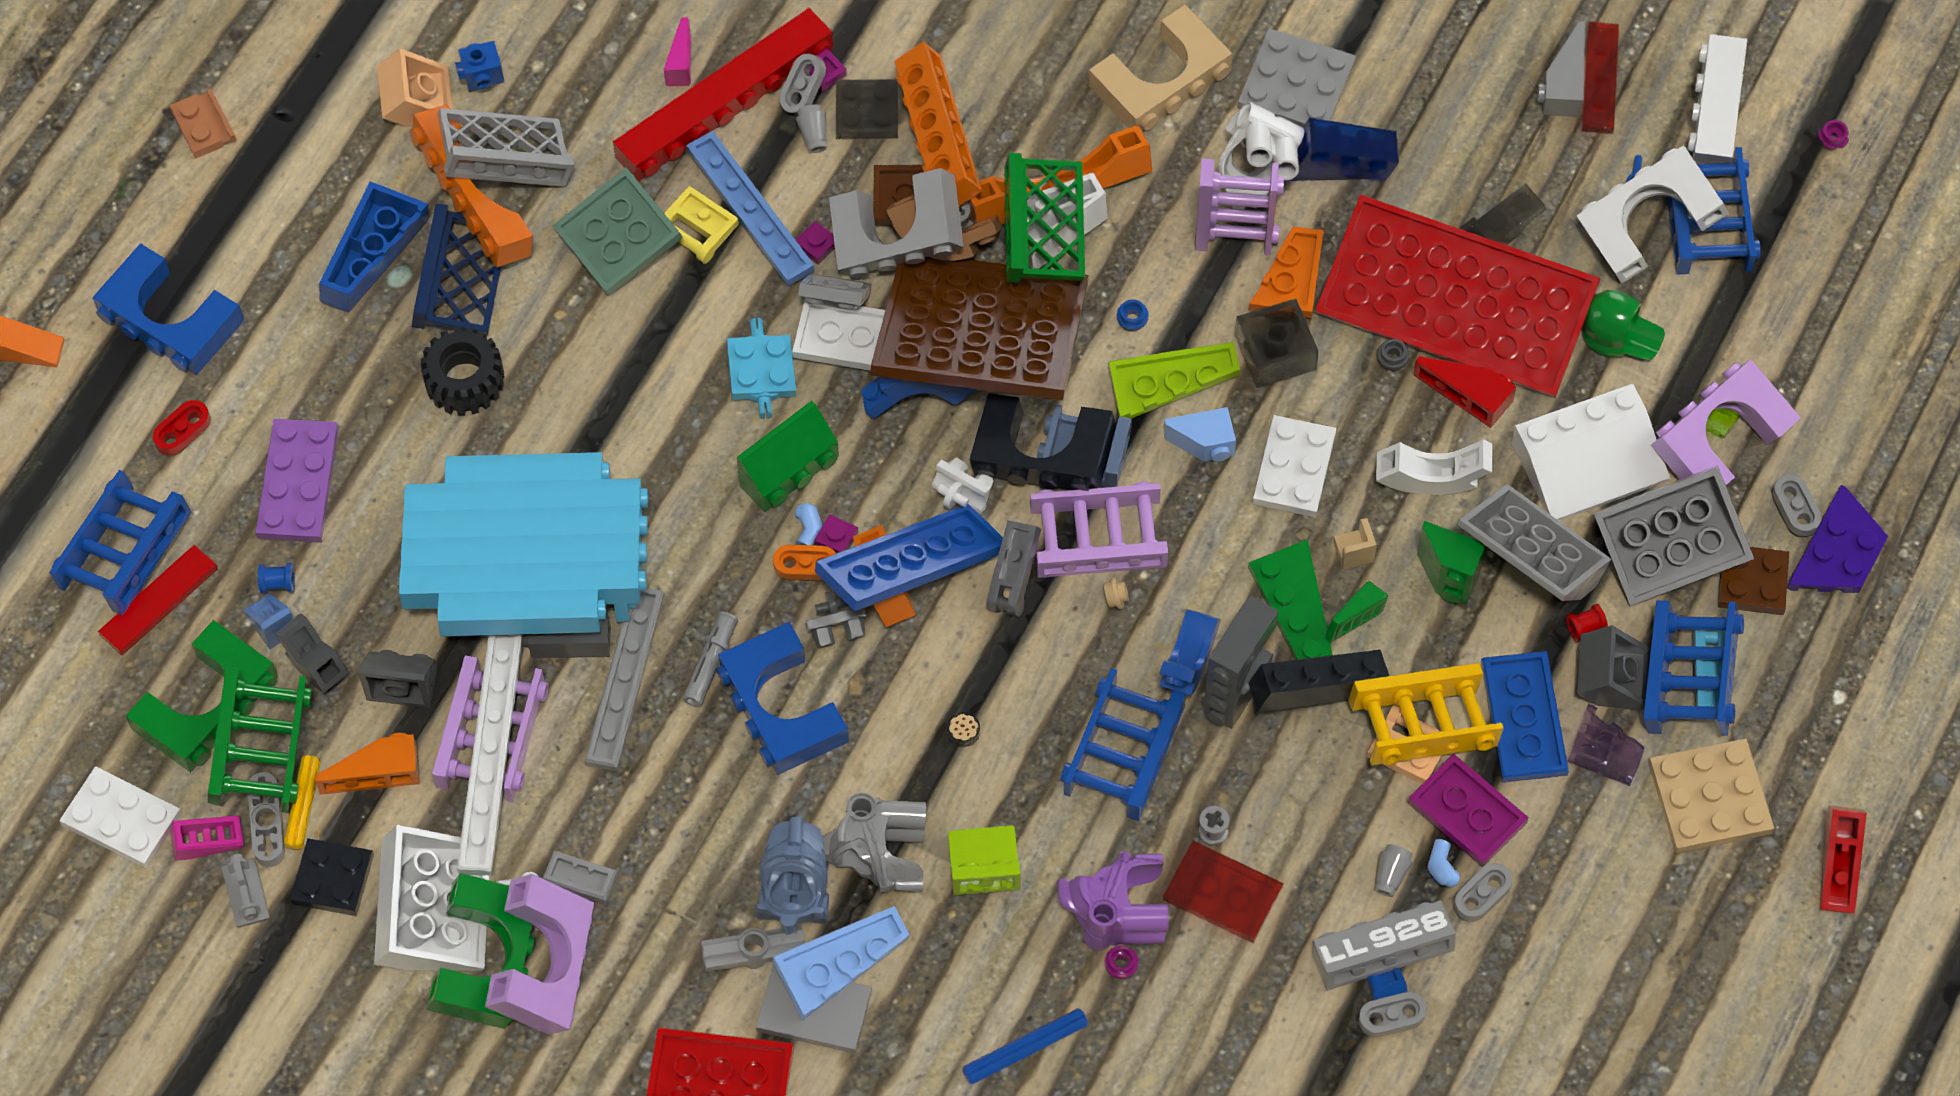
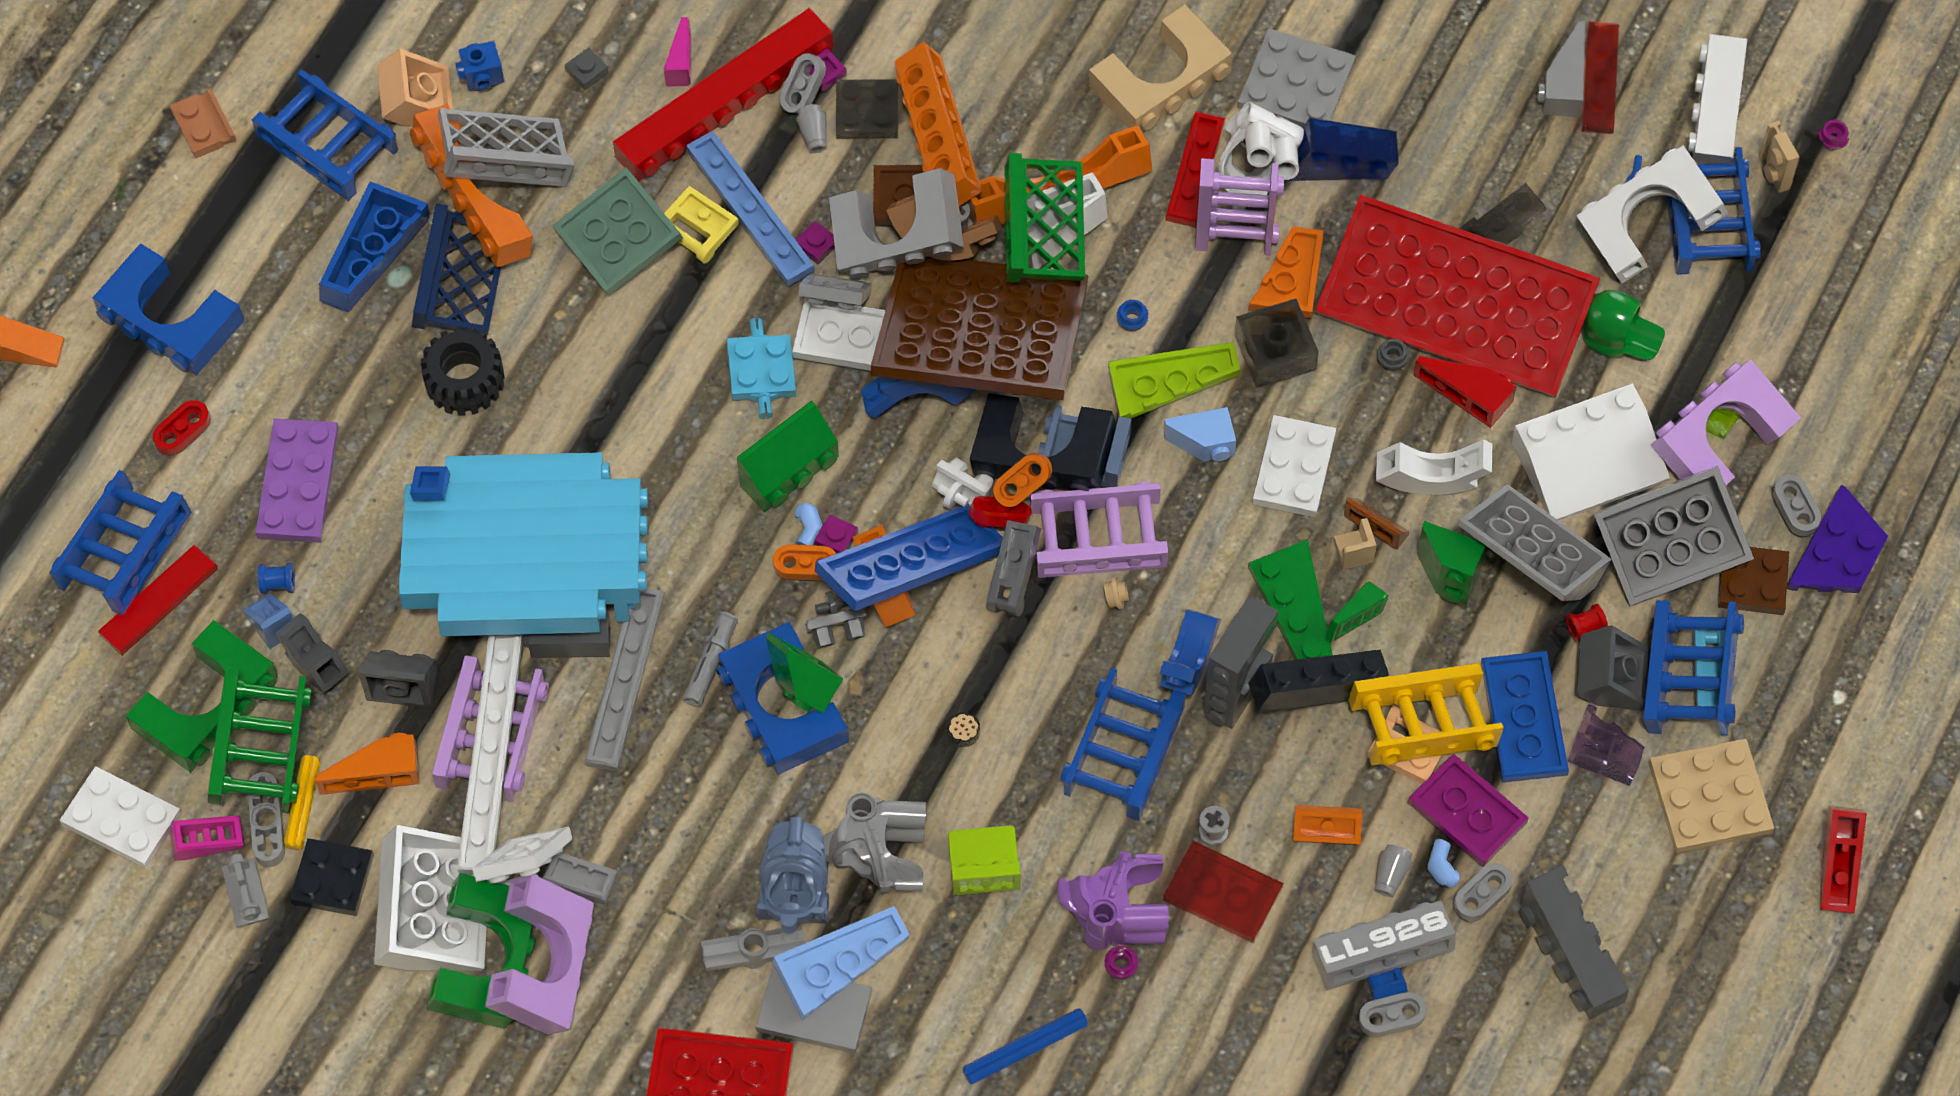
none -> blue fence [251,69,398,202]
none -> blue plate [410,466,450,501]
none -> white plate [472,826,573,883]
none -> dark grey plate [565,47,609,90]
none -> green slope [766,632,843,713]
none -> red plate [969,496,1032,527]
none -> orange plate [993,453,1052,507]
none -> red tile [1165,111,1225,228]
none -> orange plate [1293,805,1363,845]
none -> dark orange slope [1344,497,1410,550]
none -> dark grey wedge [1520,864,1629,1020]
none -> tan plate [1759,120,1799,193]

